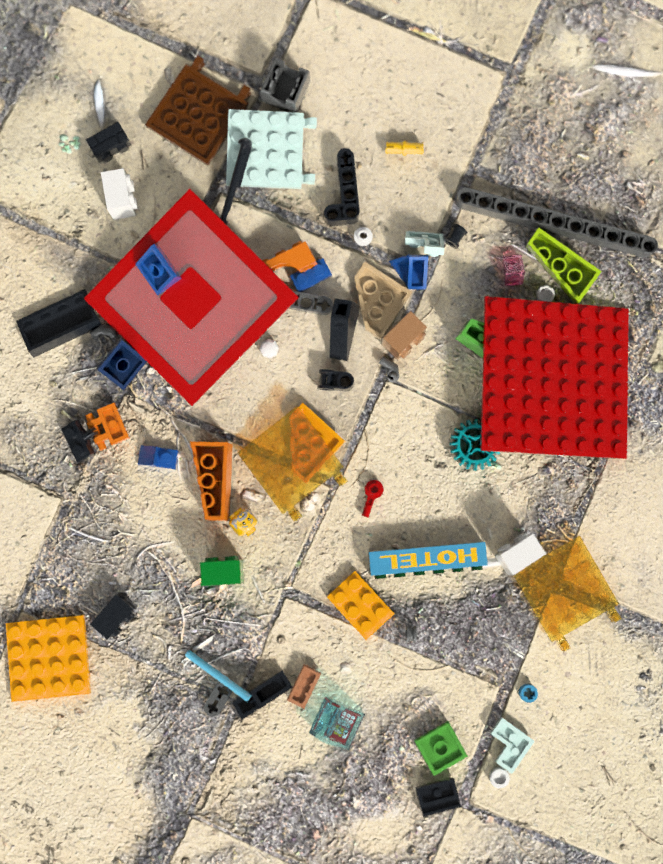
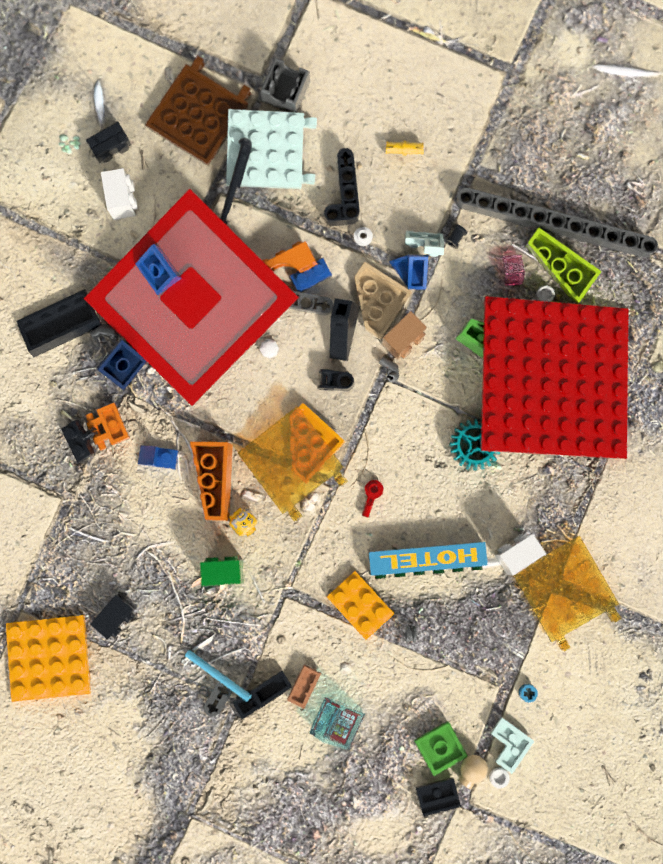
none -> tan piece [458,755,488,789]

